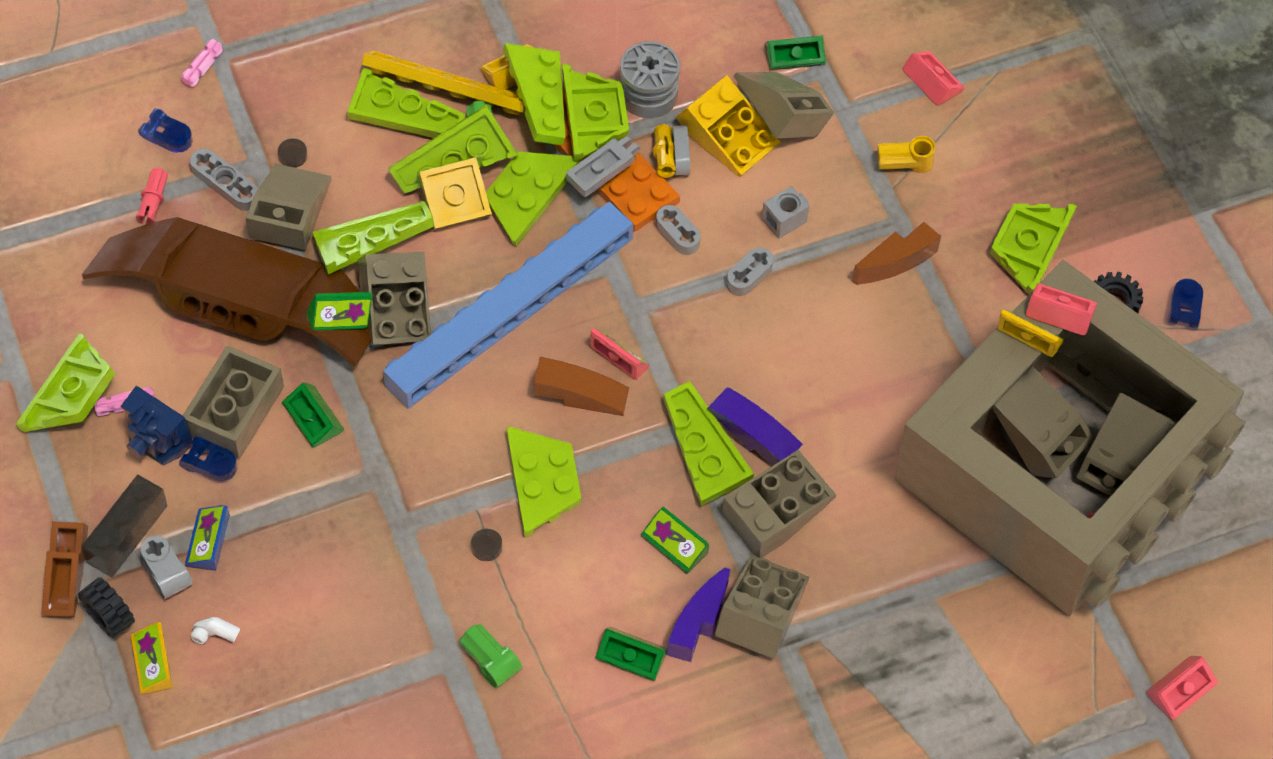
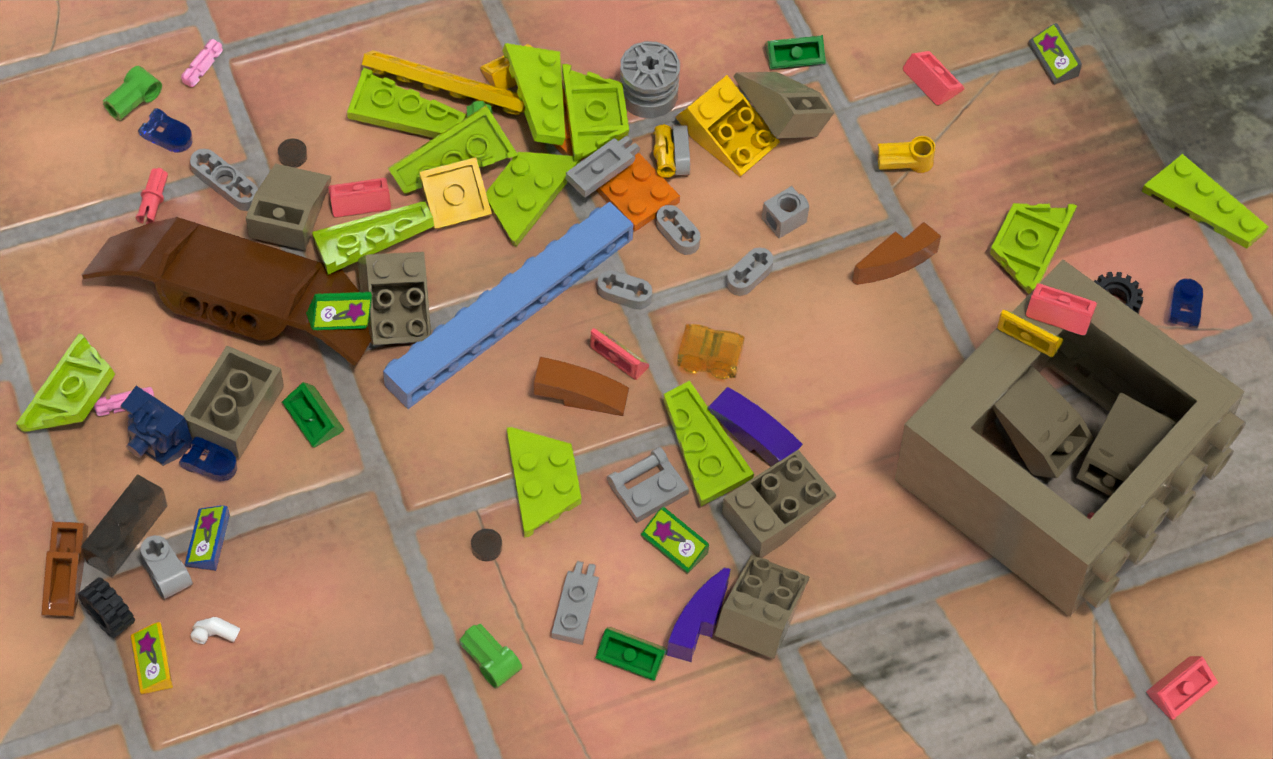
none -> bright green piece [103,65,162,120]
none -> coral slope [328,178,391,217]
none -> light grey hinge [552,561,599,645]
none -> light grey beam [597,270,652,309]
none -> light grey plate [607,447,689,523]
none -> clear yellow brick [677,324,745,379]
none -> slope [1028,23,1082,84]
none -> lime wing [1142,154,1269,249]

